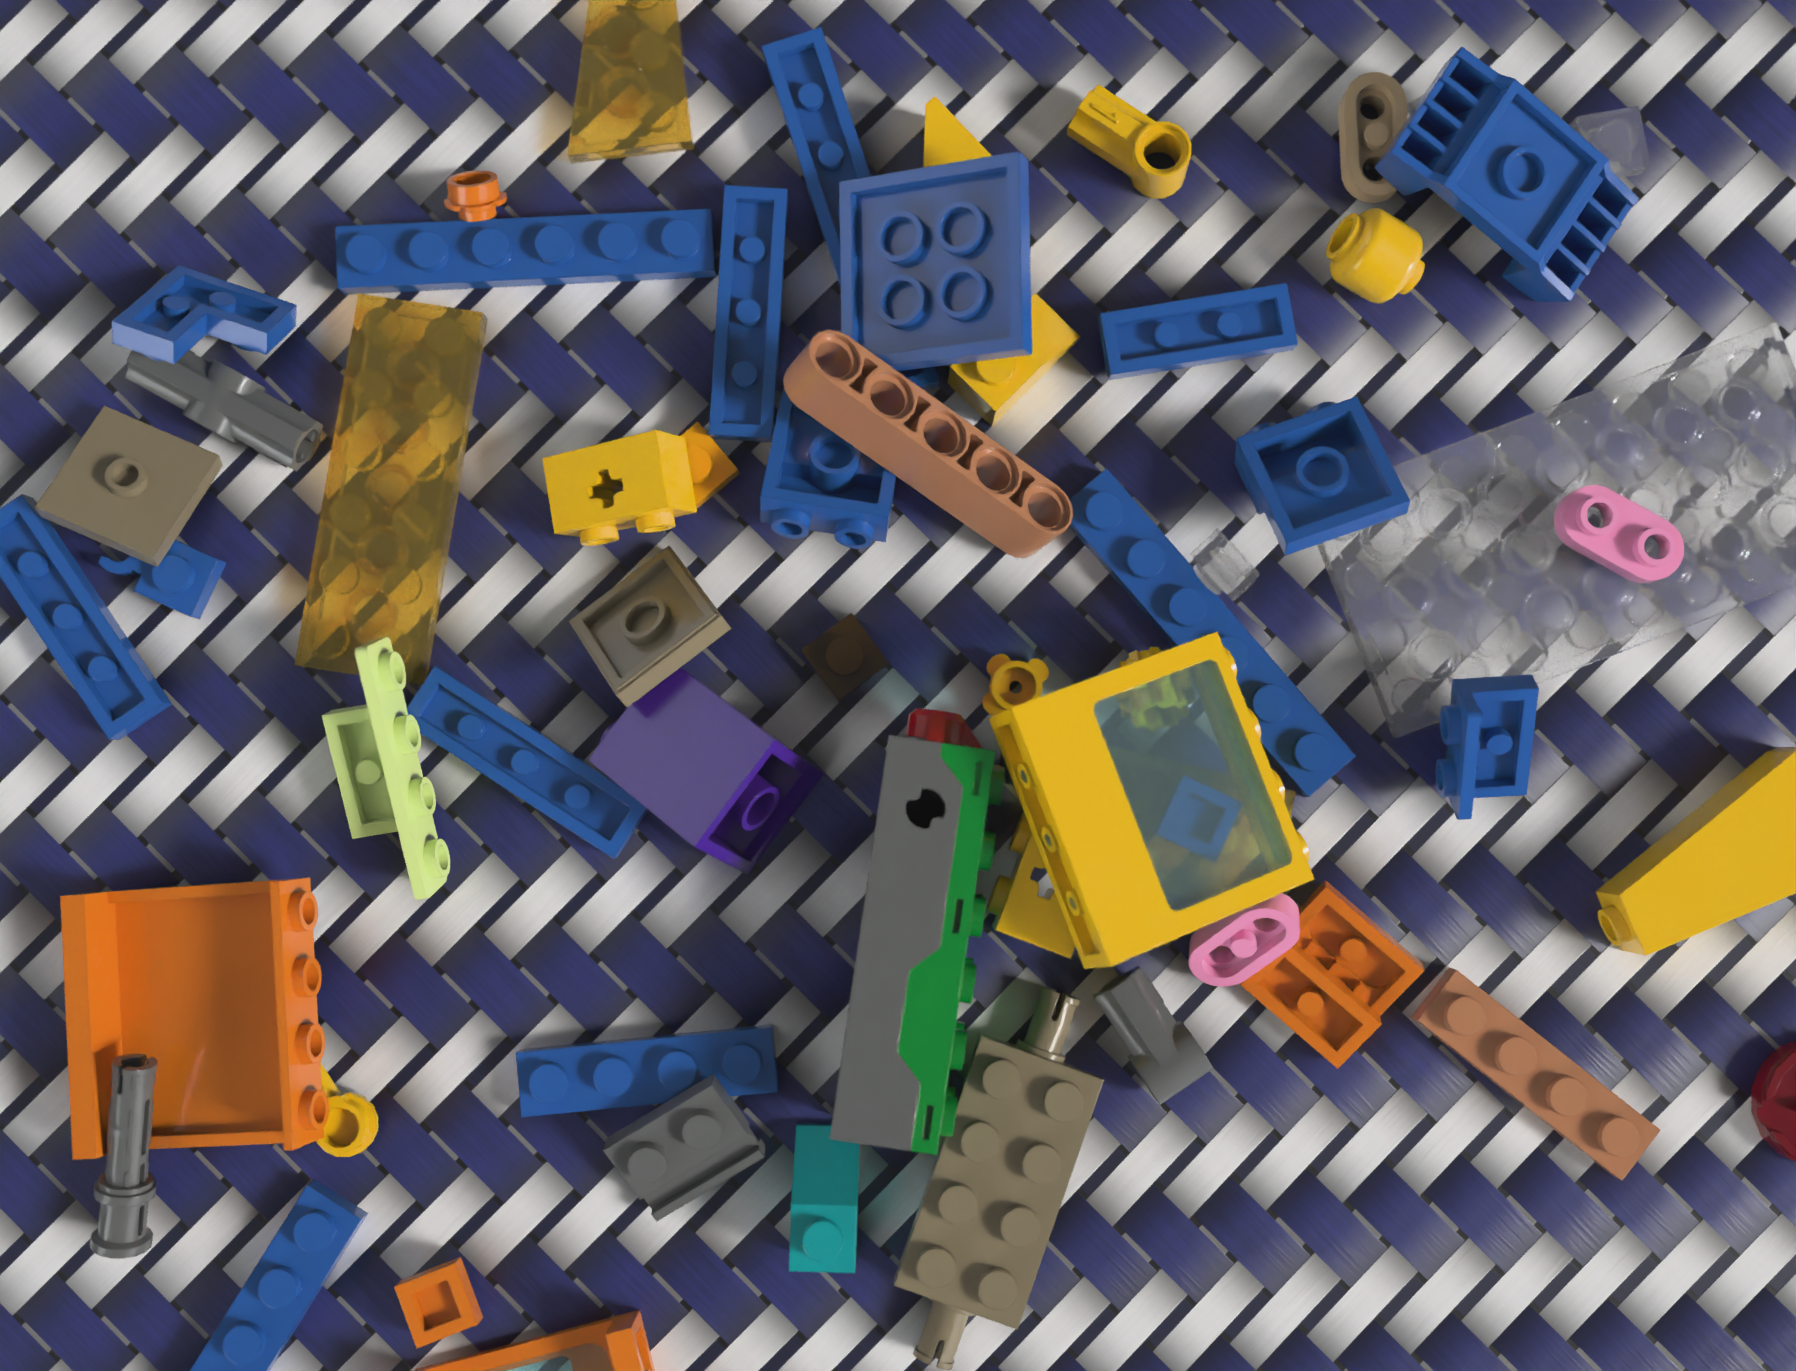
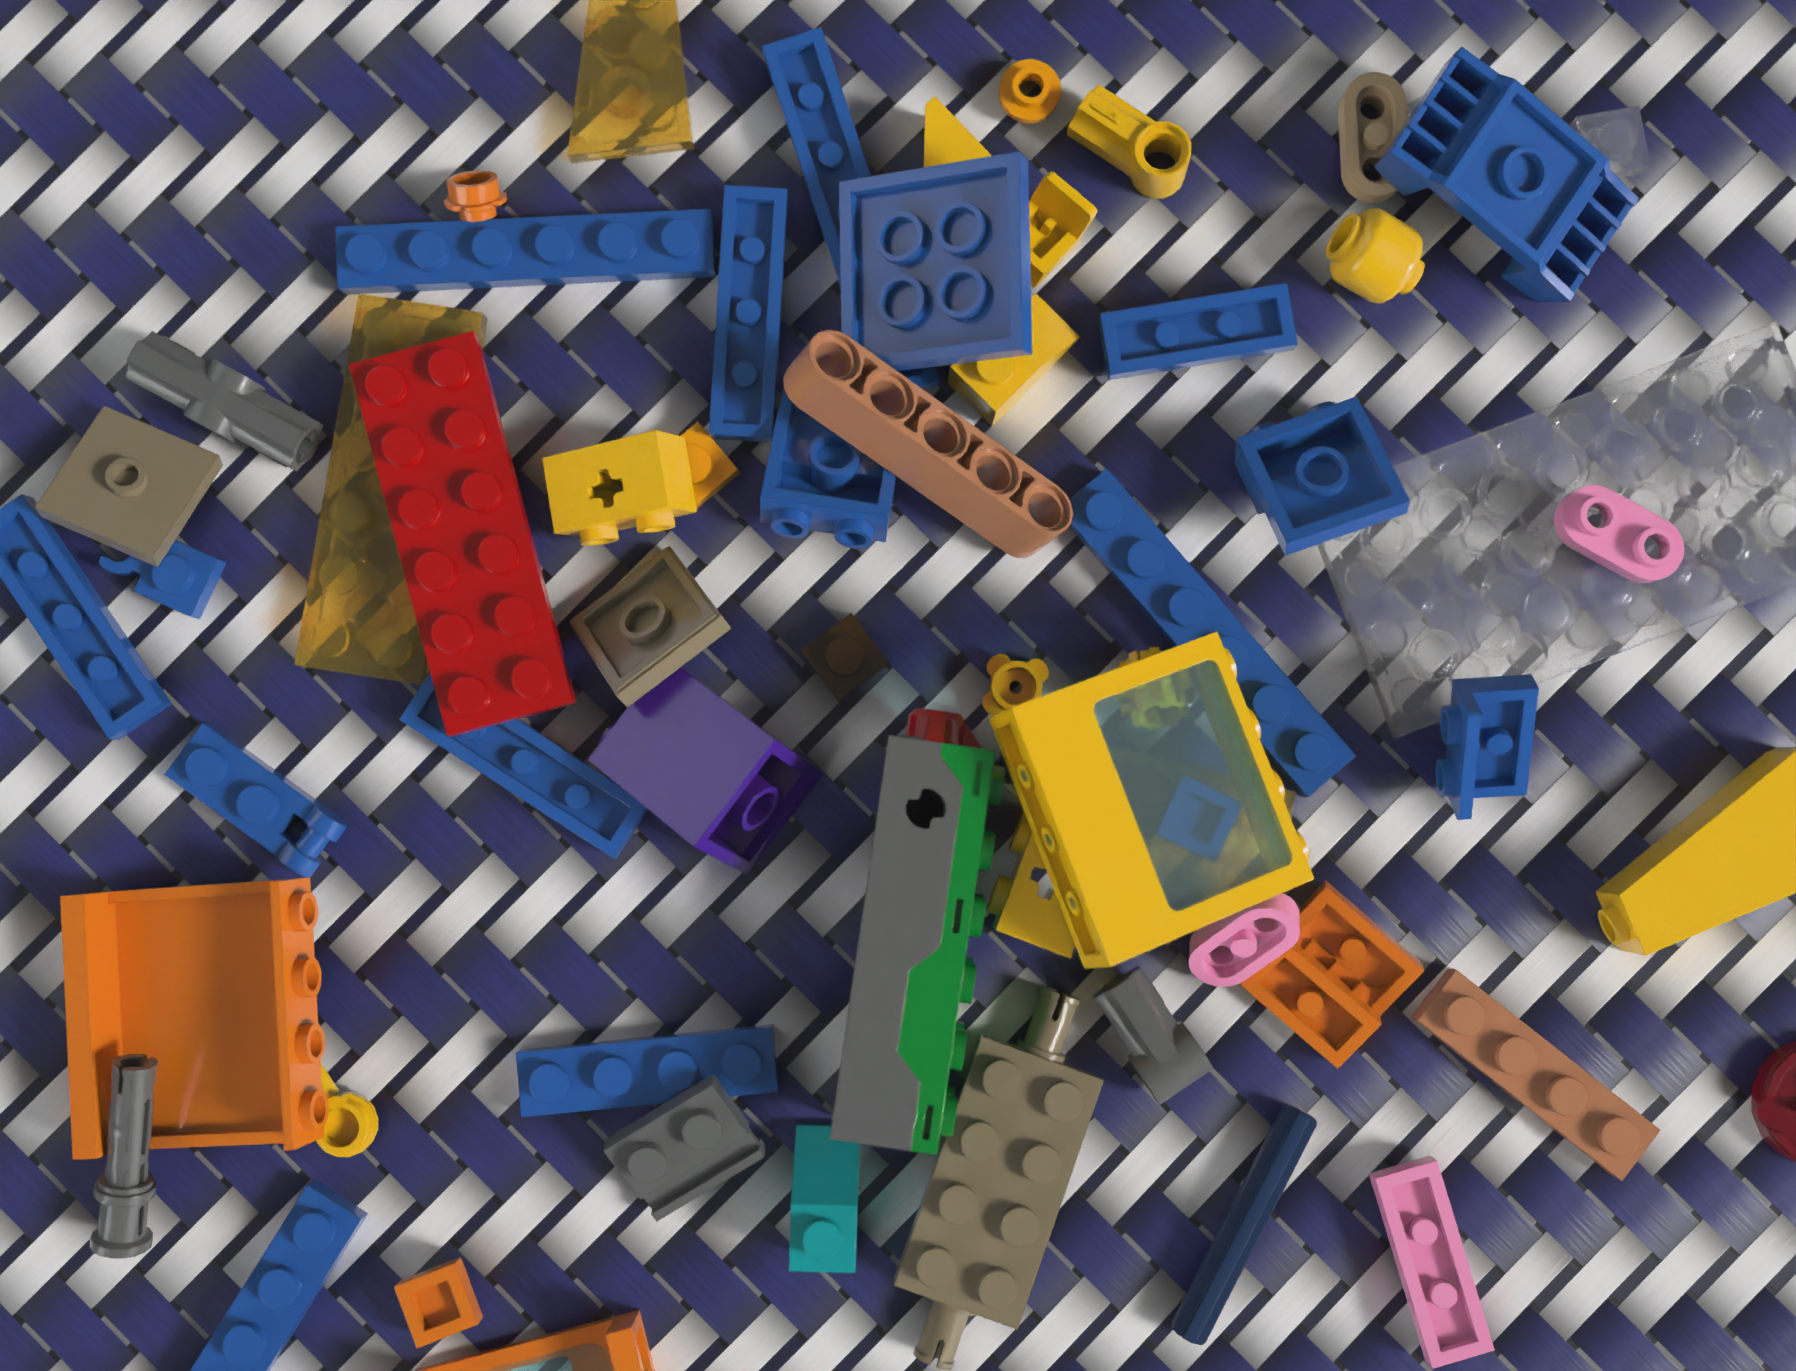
blue plate [112,265,297,364] -> none
yellowish green bracket [322,636,450,900] -> none
clear plate [1190,528,1260,601] -> none
none -> blue plate [164,723,349,878]
none -> red plate [349,331,577,737]
none -> light orange plate [998,59,1061,124]
none -> yellow bracket [1029,171,1097,288]
none -> dark blue axle [1172,1104,1317,1345]
none -> bright pink plate [1369,1155,1495,1369]

